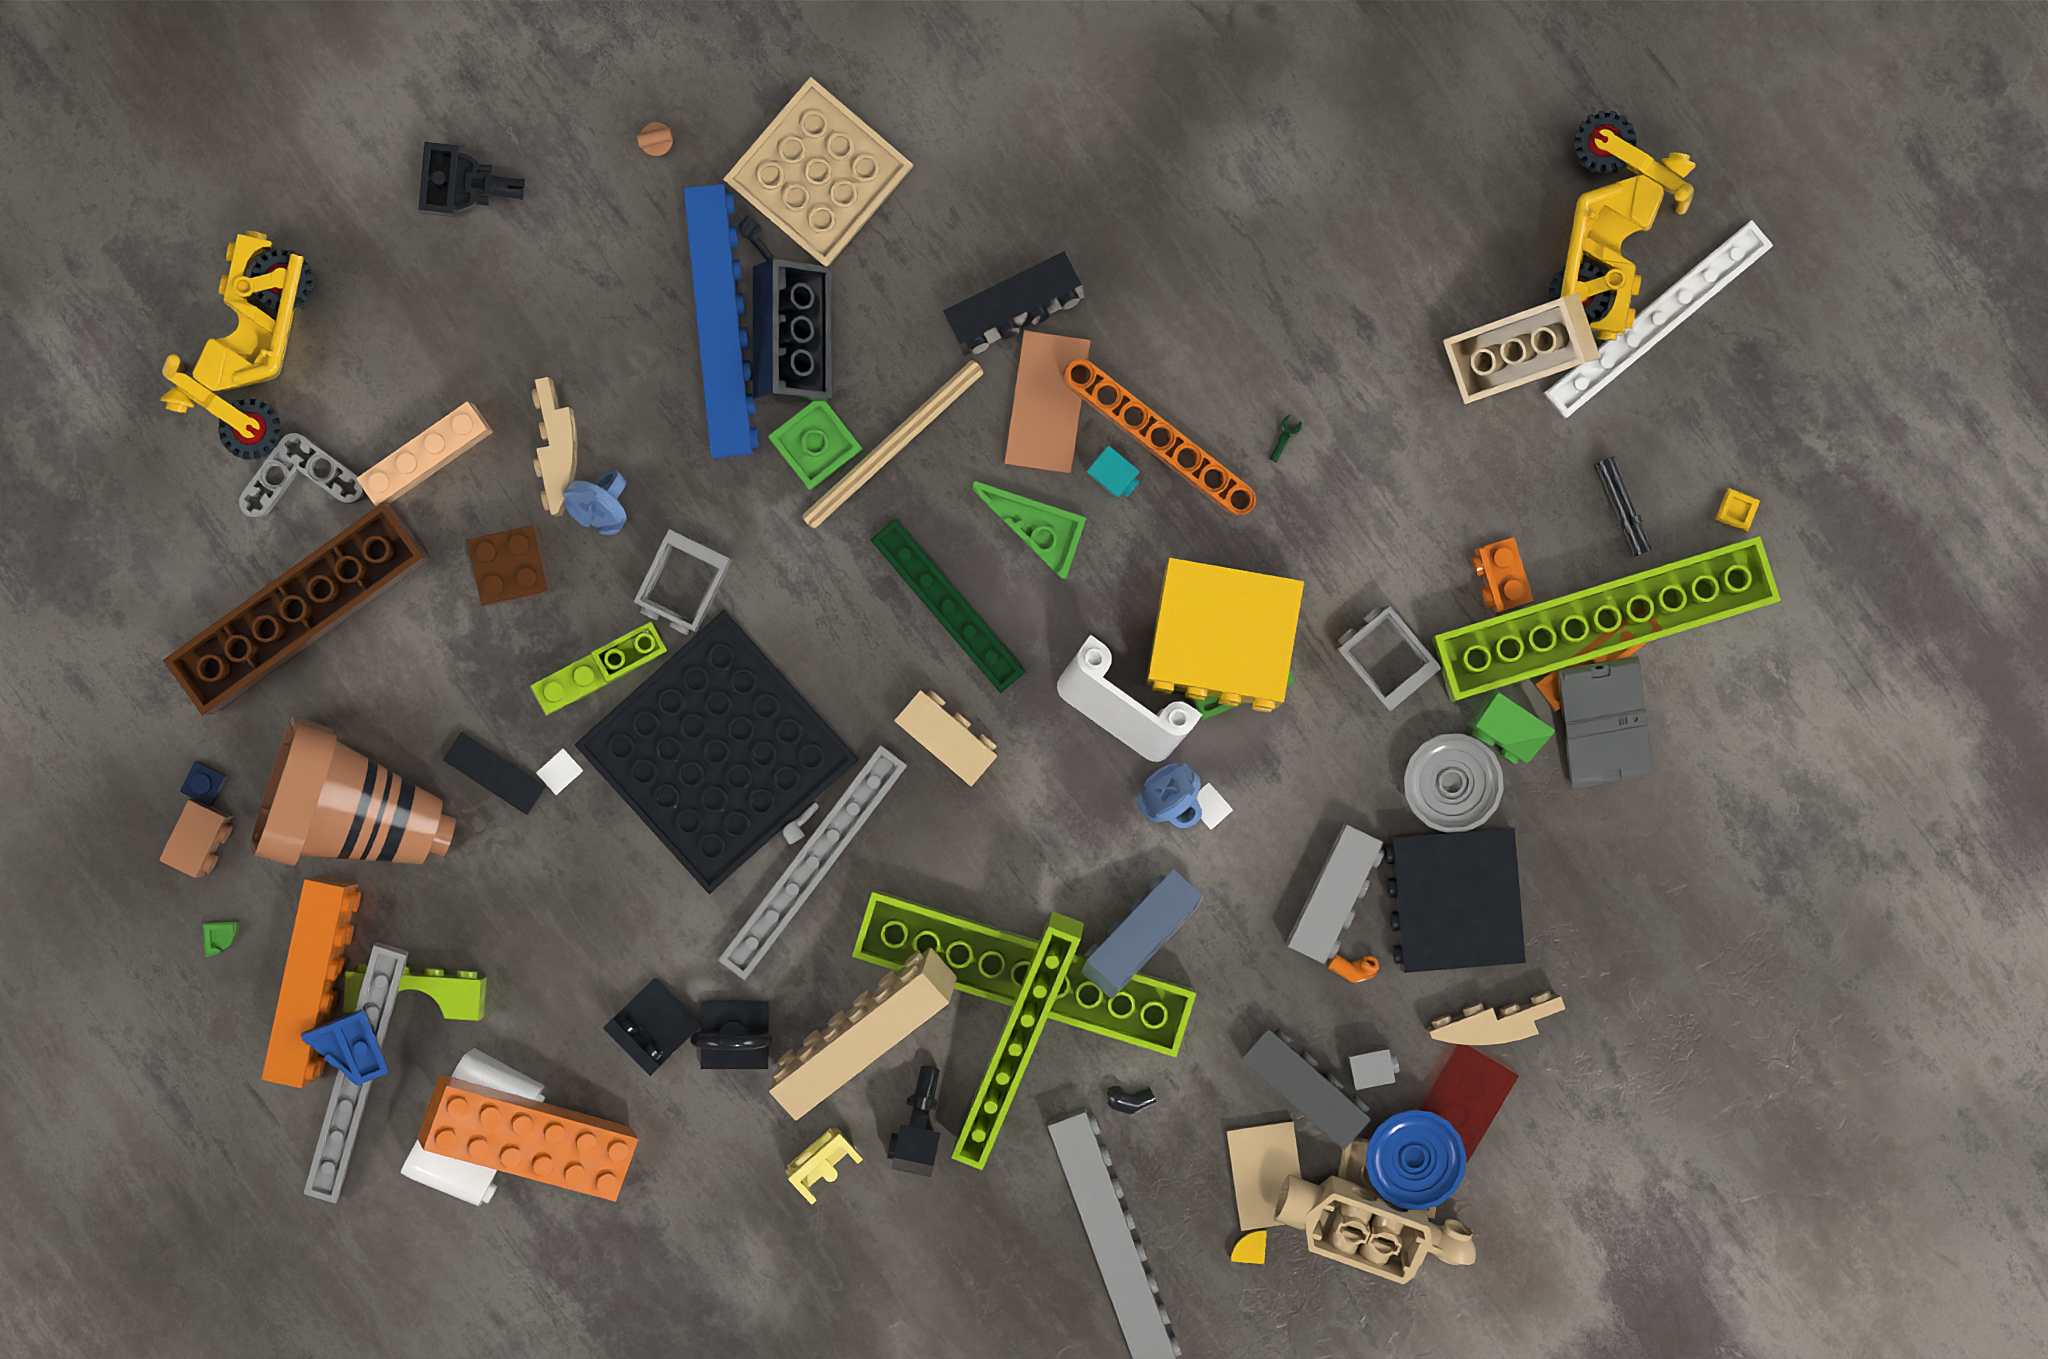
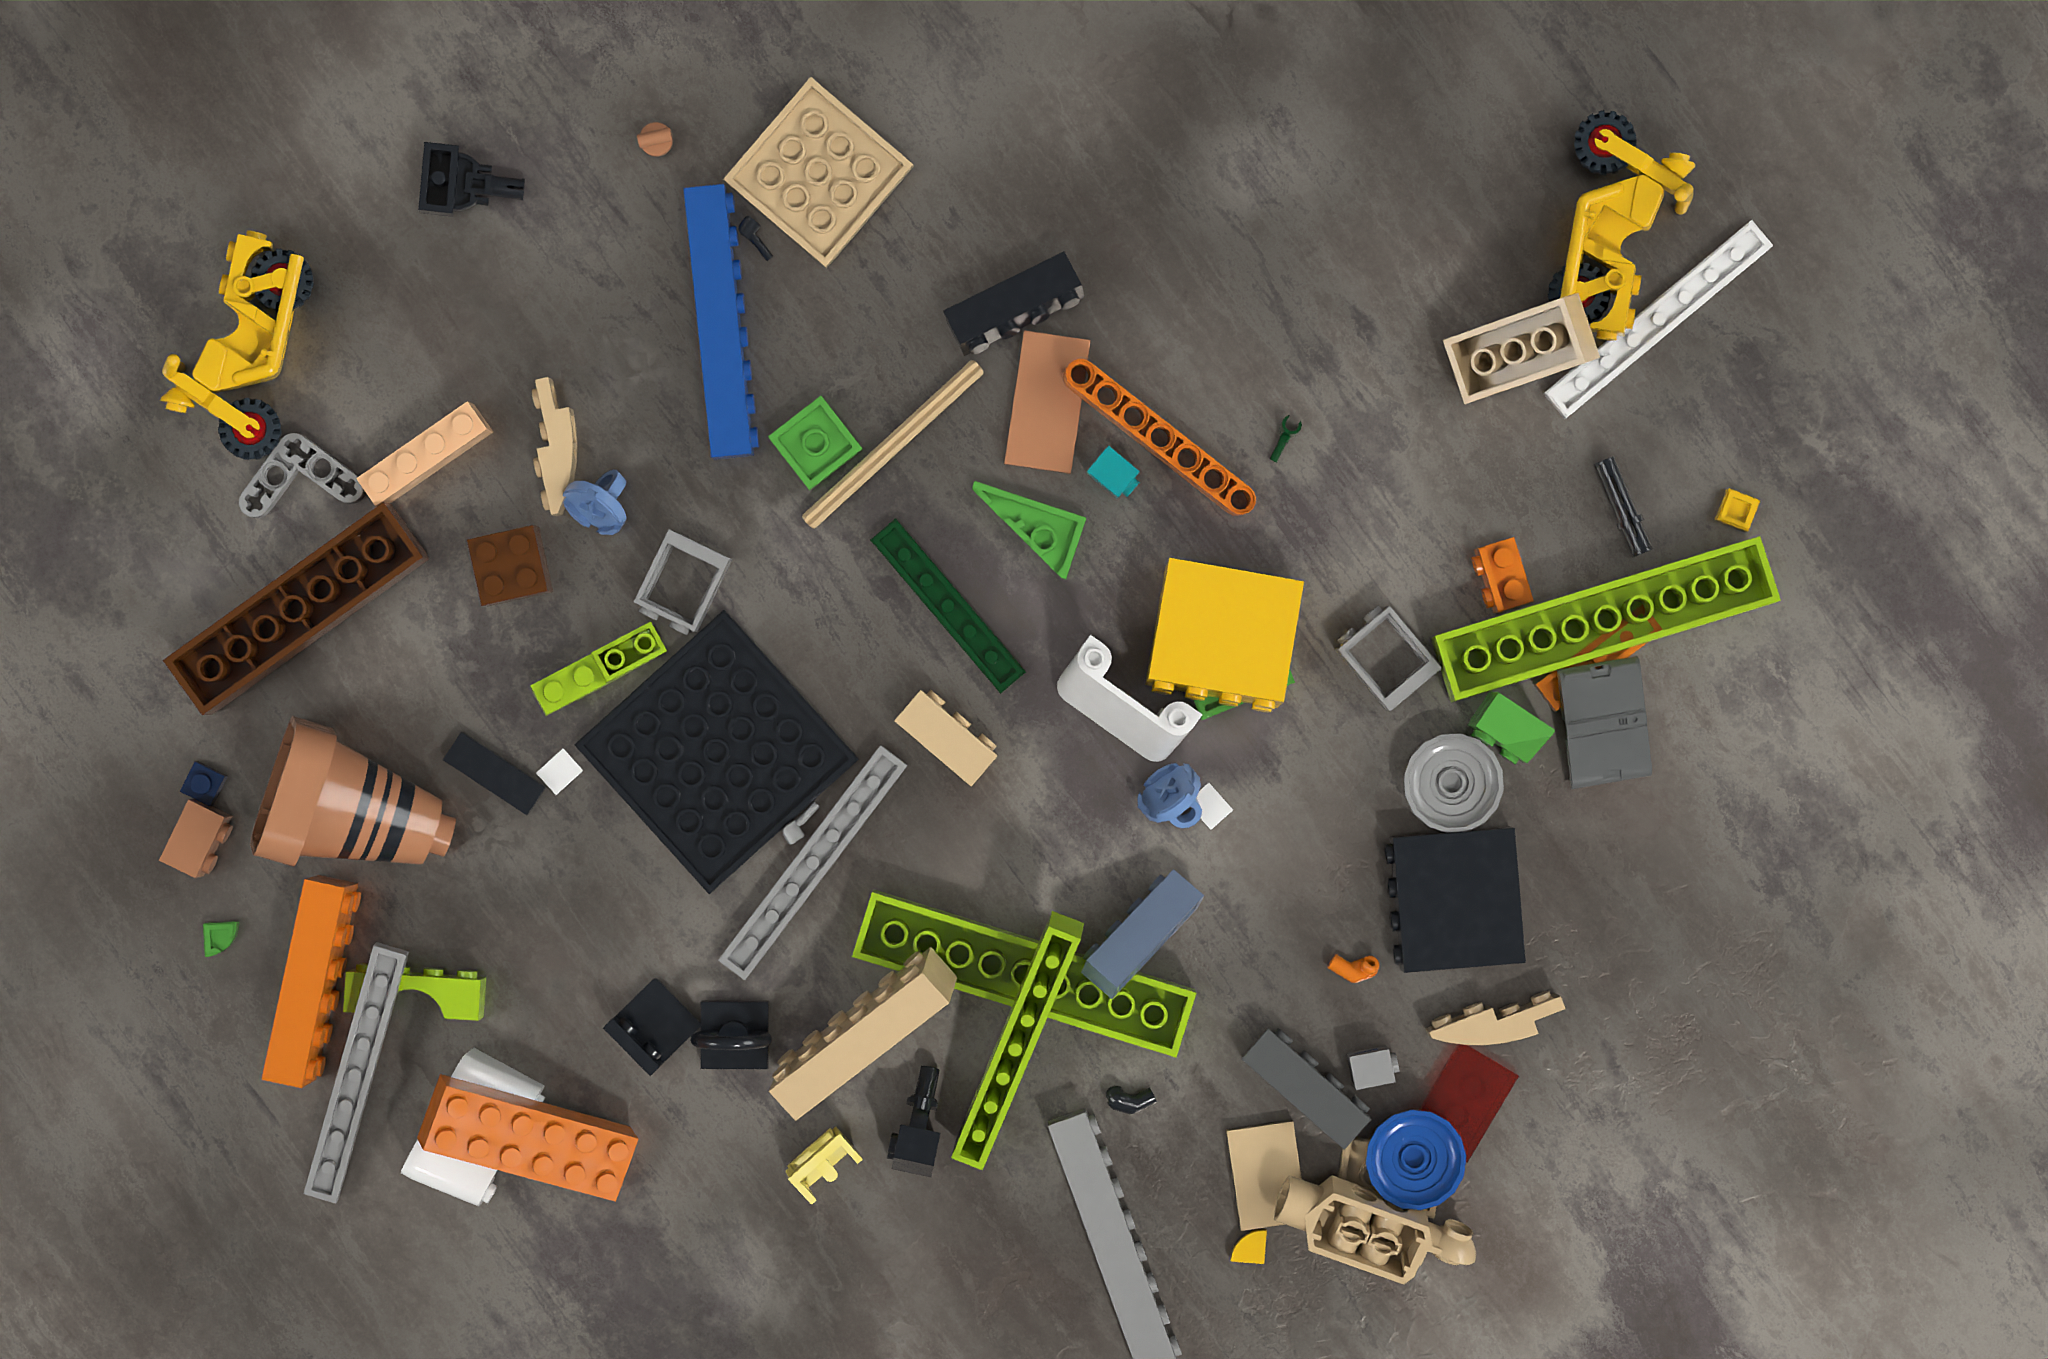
blue wing [301,1008,389,1086] -> none
black slope [753,259,832,403] -> none
light grey brick [1285,823,1385,964] -> none

